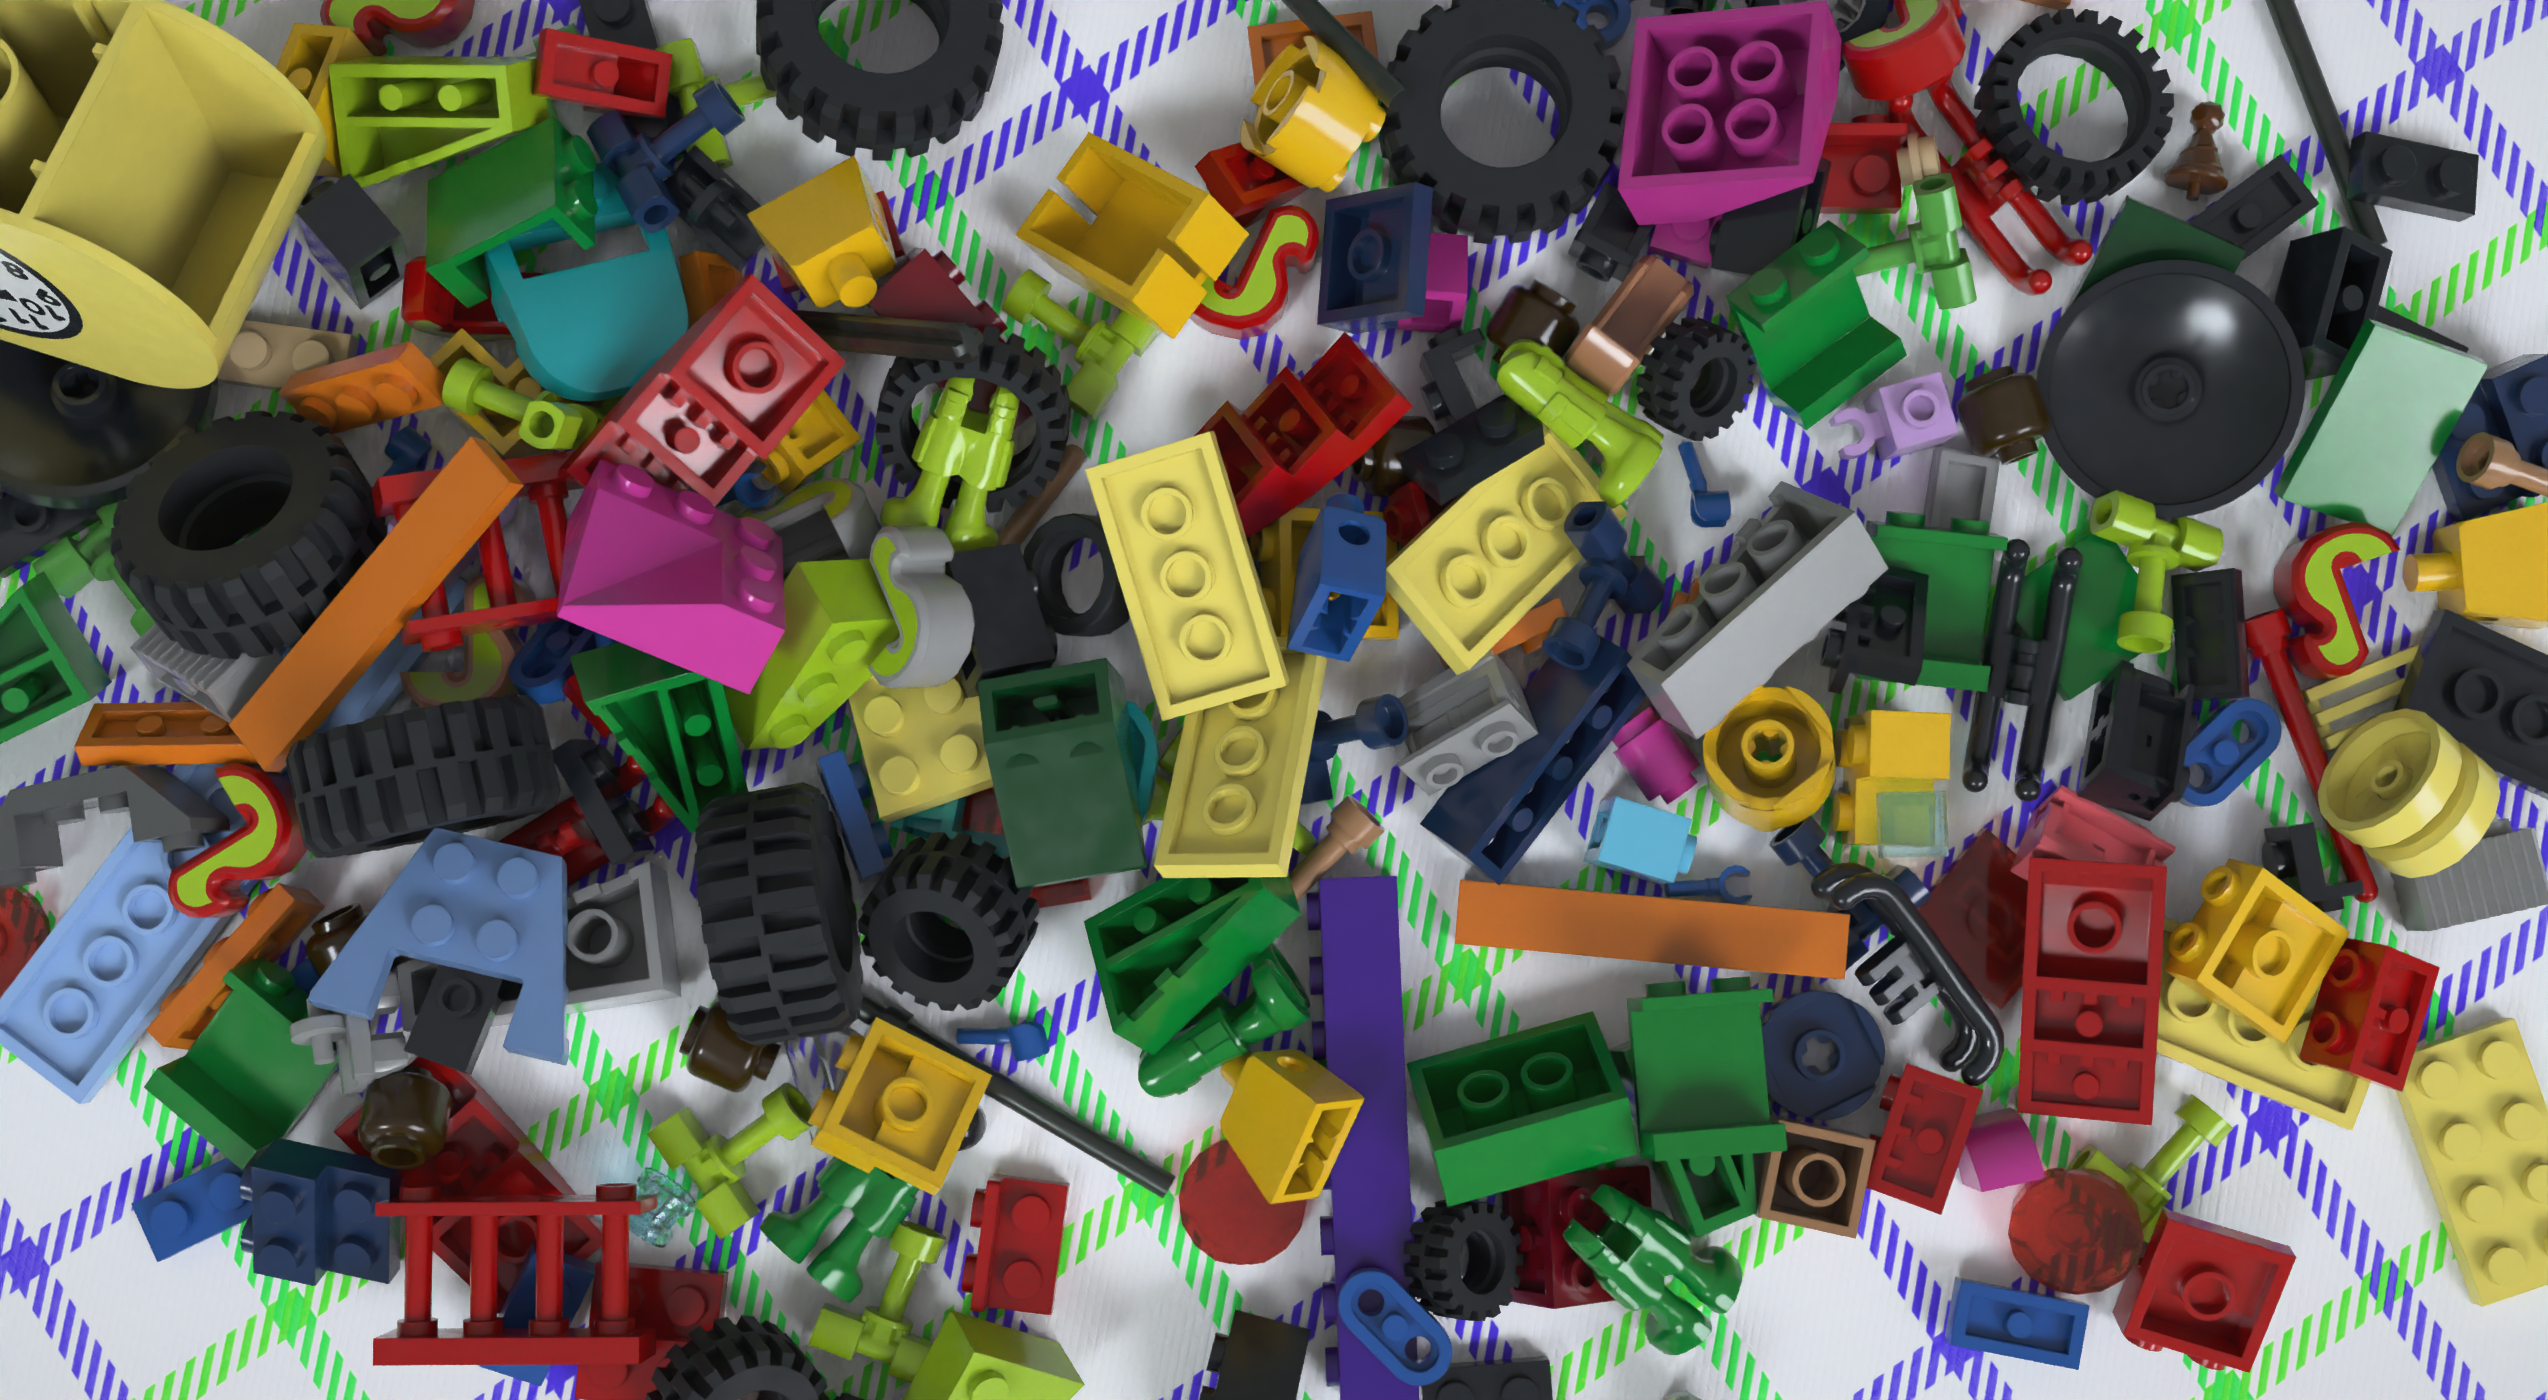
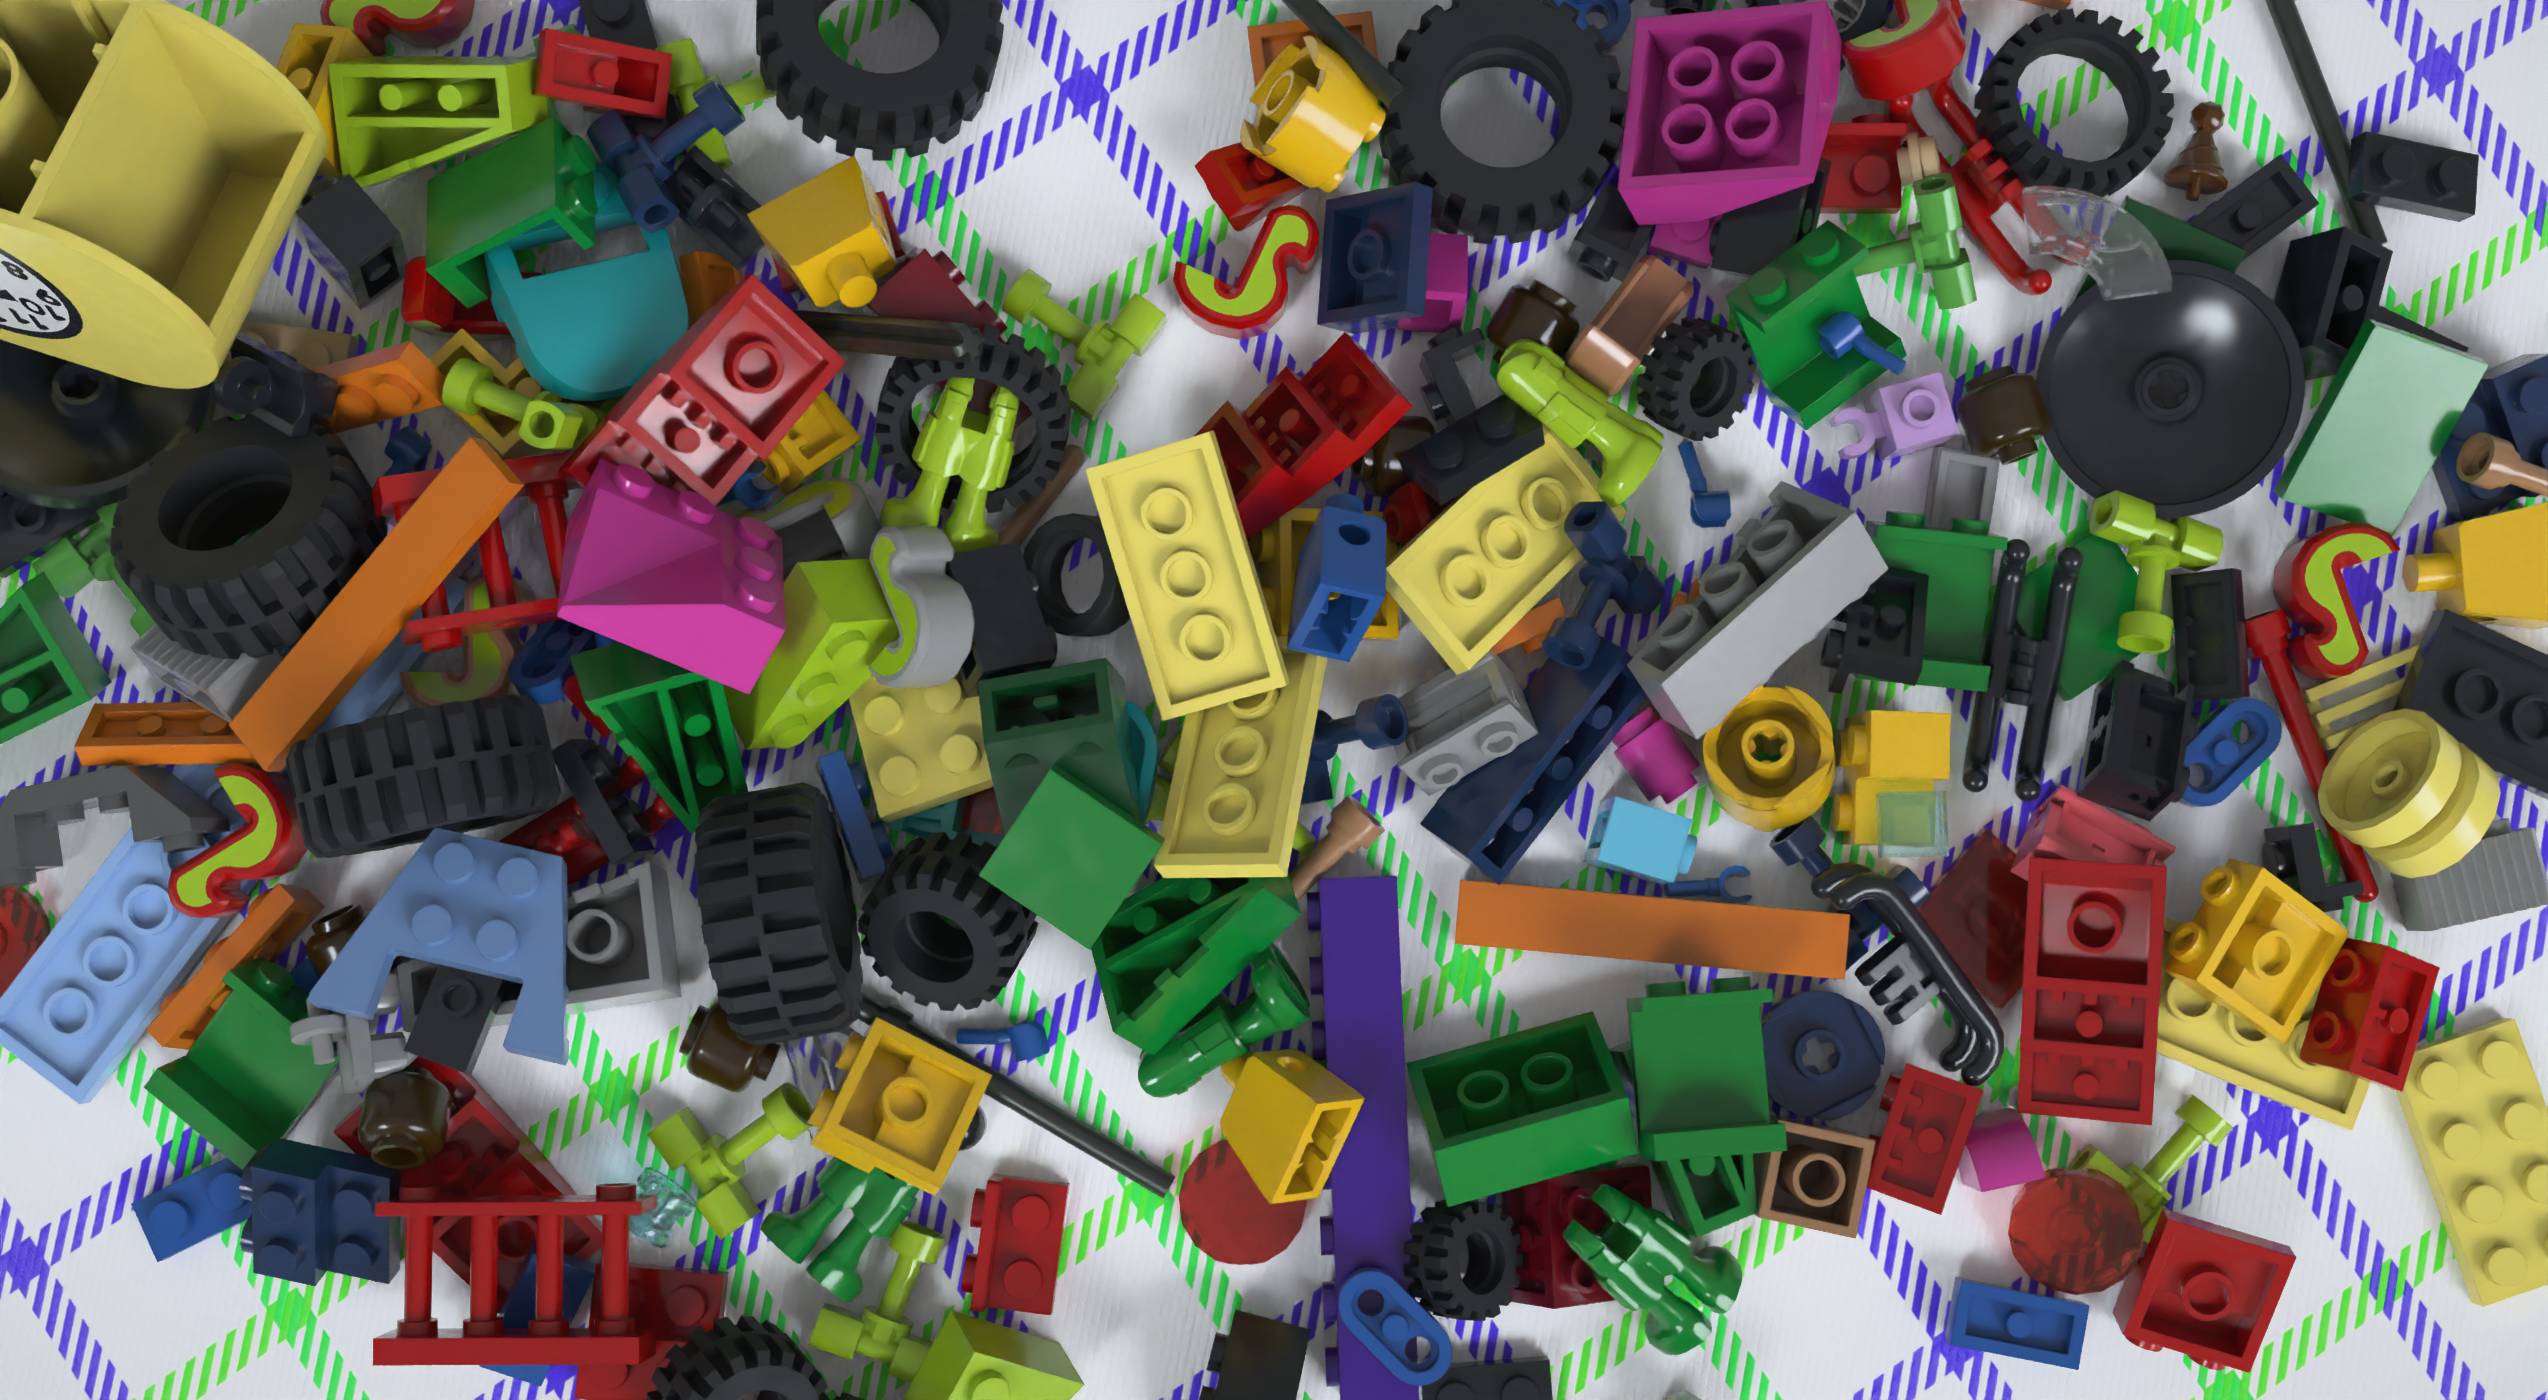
yellow piece [1015,132,1249,339] -> none
none -> black hips [214,334,338,437]
none -> green tile [979,764,1165,950]
none -> blue hand [1817,311,1906,375]
none -> clear tile [2021,186,2172,301]

